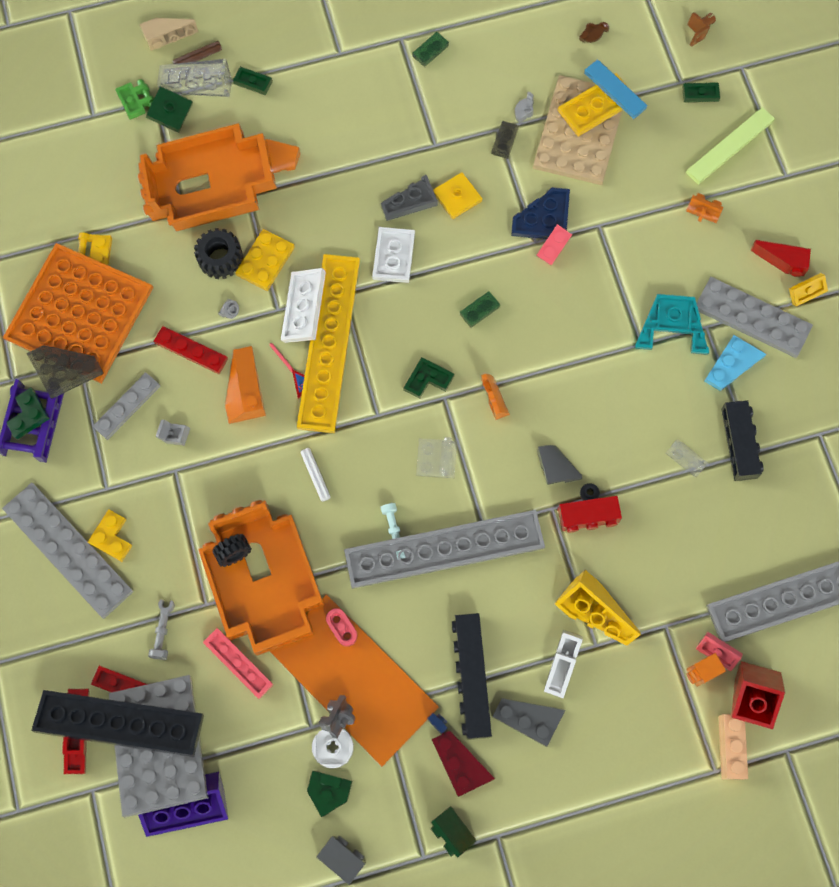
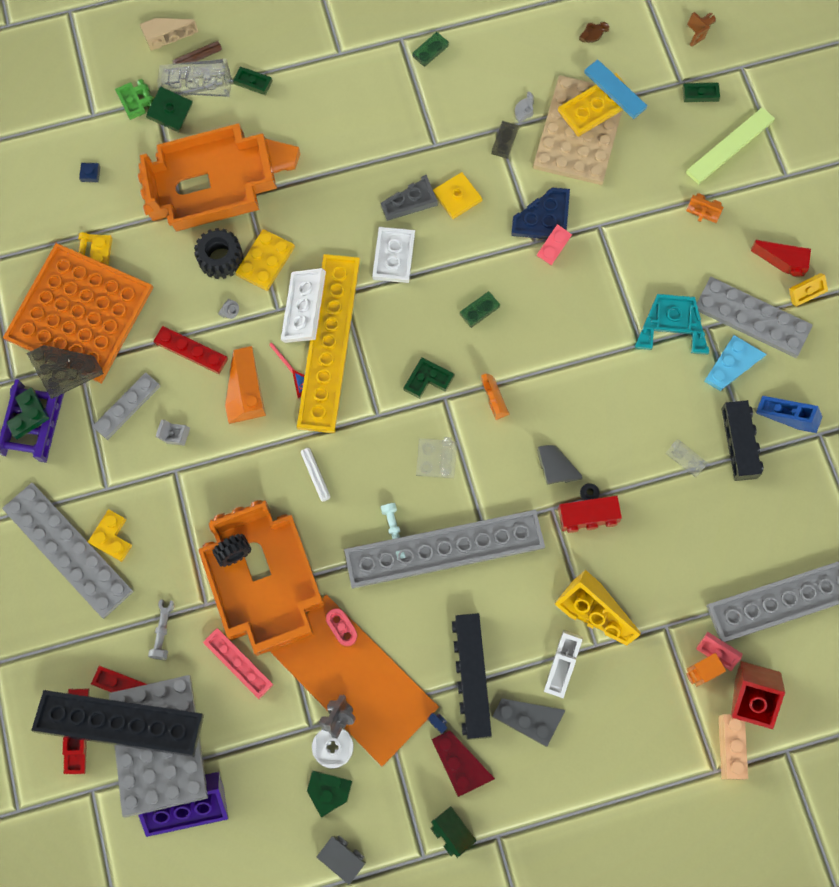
none -> dark blue plate [79,163,100,182]
none -> blue slope [756,396,823,433]

